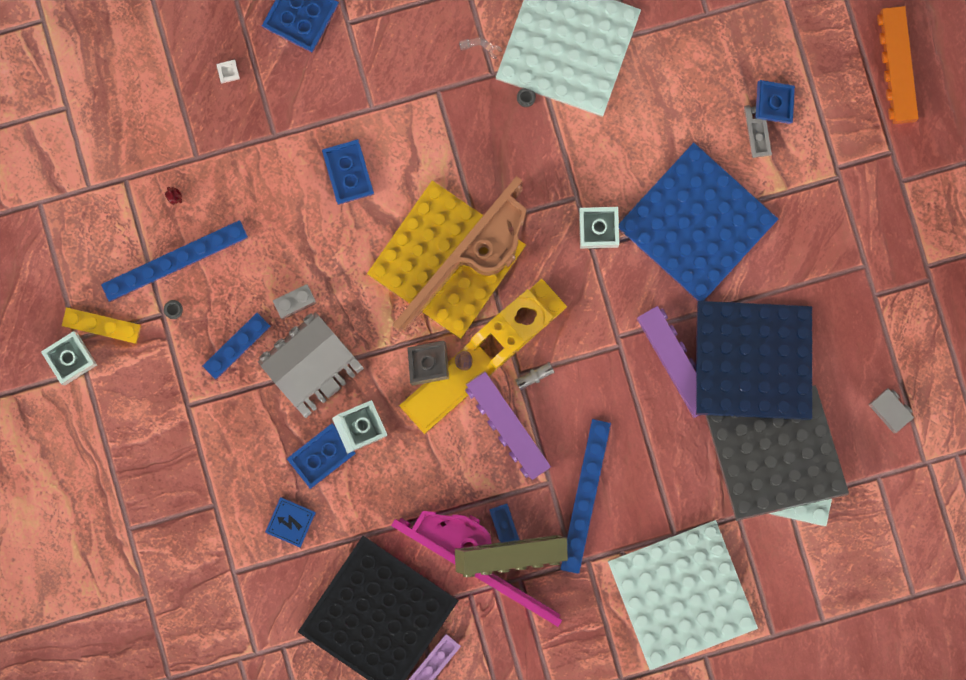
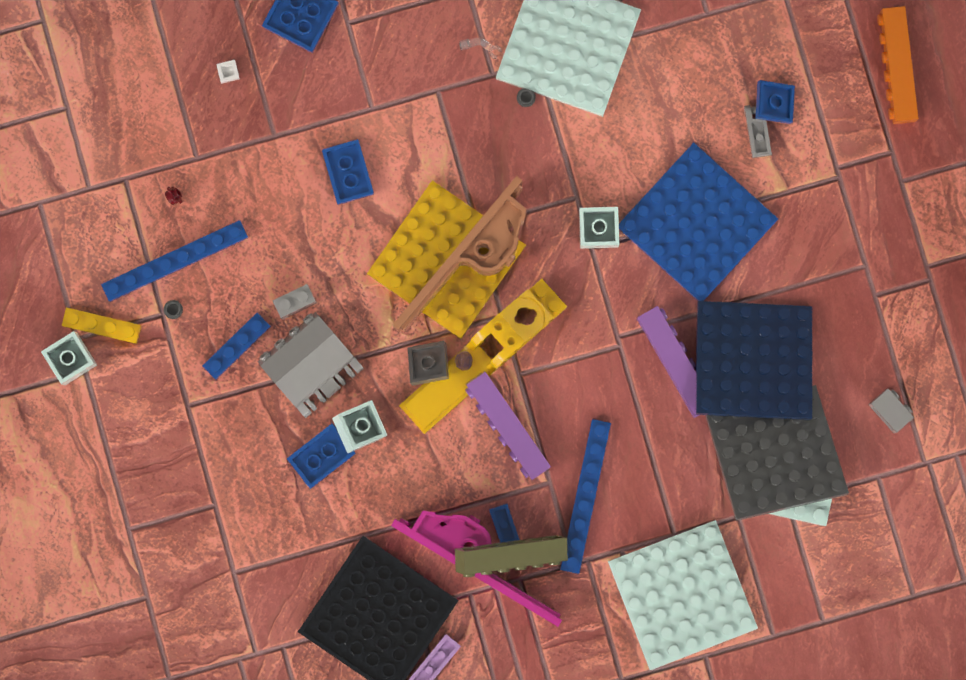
blue tile [265,497,316,548] -> none
light grey pin [515,362,555,390] -> none

